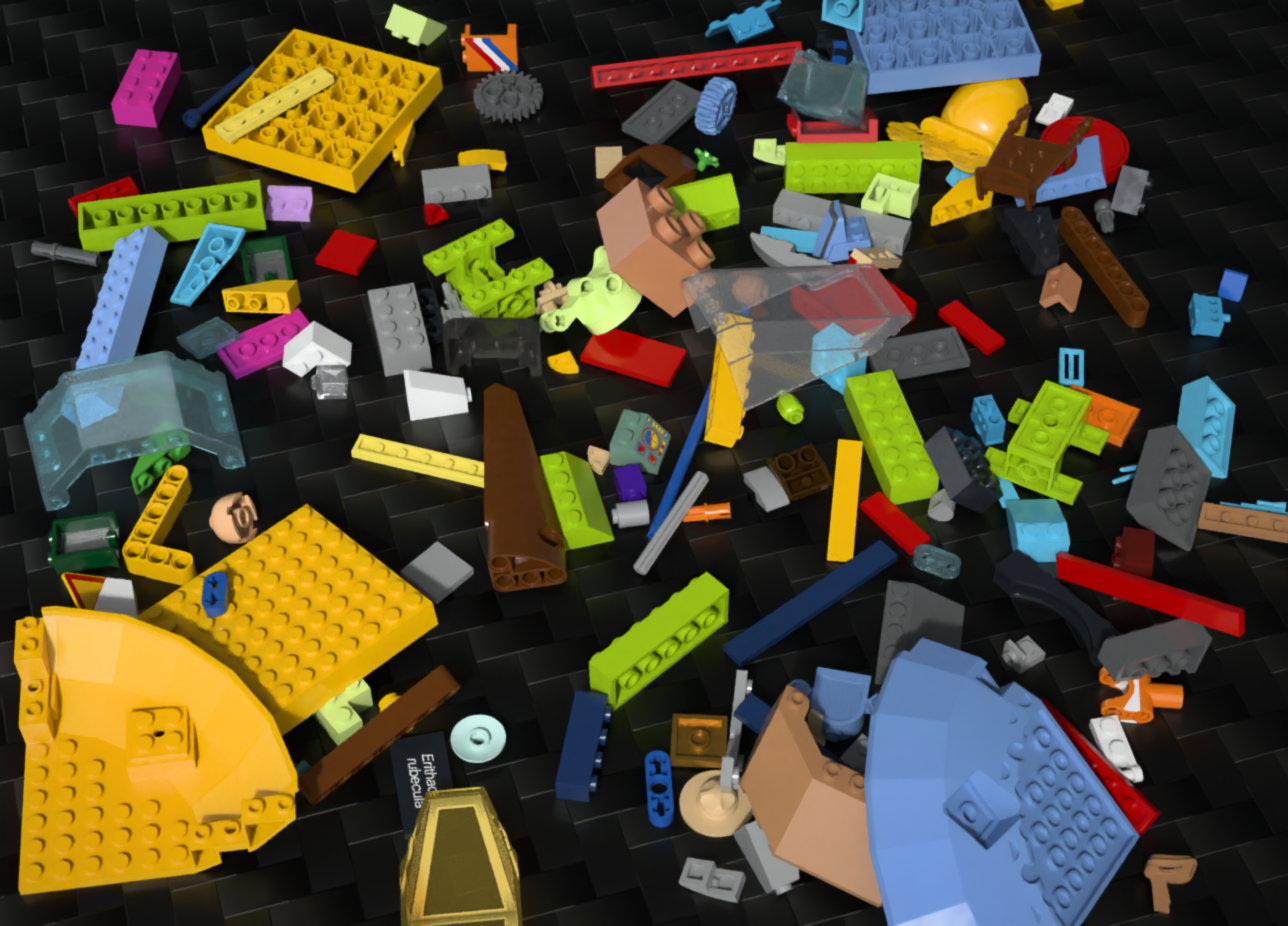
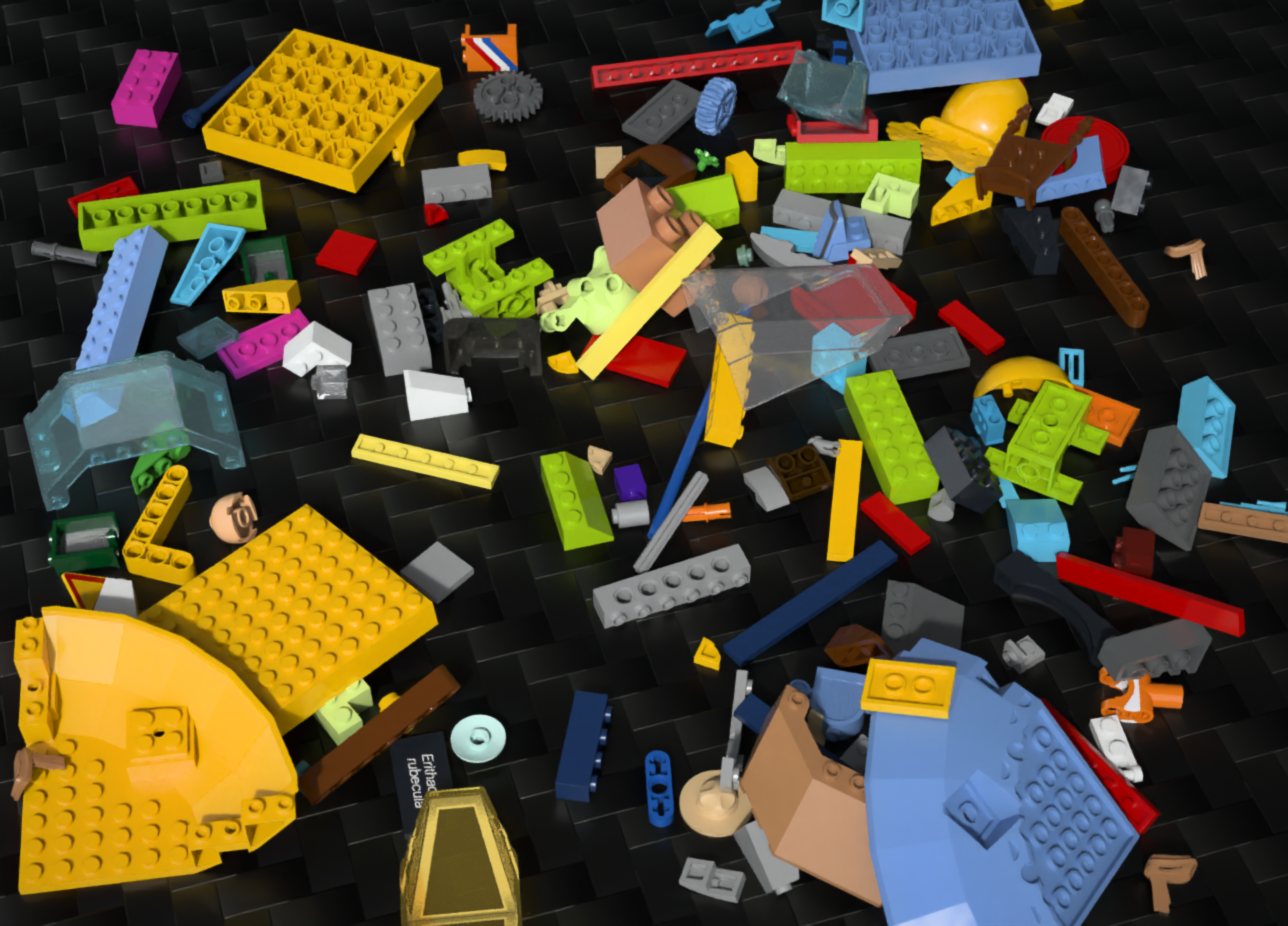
blue beam [201,572,230,617] -> none
light yellow plate [215,67,334,143] -> none
lavender bracket [265,185,315,222] -> none
yellowish green slope [385,4,447,46] -> none
reddish brown panel [484,383,568,592] -> none
lime brick [589,571,729,712] -> none
sand green slope [610,409,671,475] -> none
pearl gold plate [670,714,728,768] -> none
lime plant [776,388,804,424] -> none
clear light blue beam [913,544,961,579] -> none
nougat panel [1039,262,1082,313] -> none
dark azure piece [1188,293,1231,337] -> none
slope [1217,269,1249,302] -> none
none -> medium nougat piece [11,748,65,801]
none -> dark grey tile [199,160,224,184]
none -> light yellow tile [575,222,723,380]
none -> light grey brick [593,544,751,629]
none -> yellow tile [694,637,721,671]
none -> yellow brick [725,151,758,202]
none -> sand green plate [737,244,754,267]
none -> light grey pin [808,436,841,457]
none -> reddish brown slope [824,624,894,669]
none -> yellow plate [861,658,956,719]
none -> yellow piece [973,356,1075,399]
none -> medium nougat piece [1163,238,1207,280]

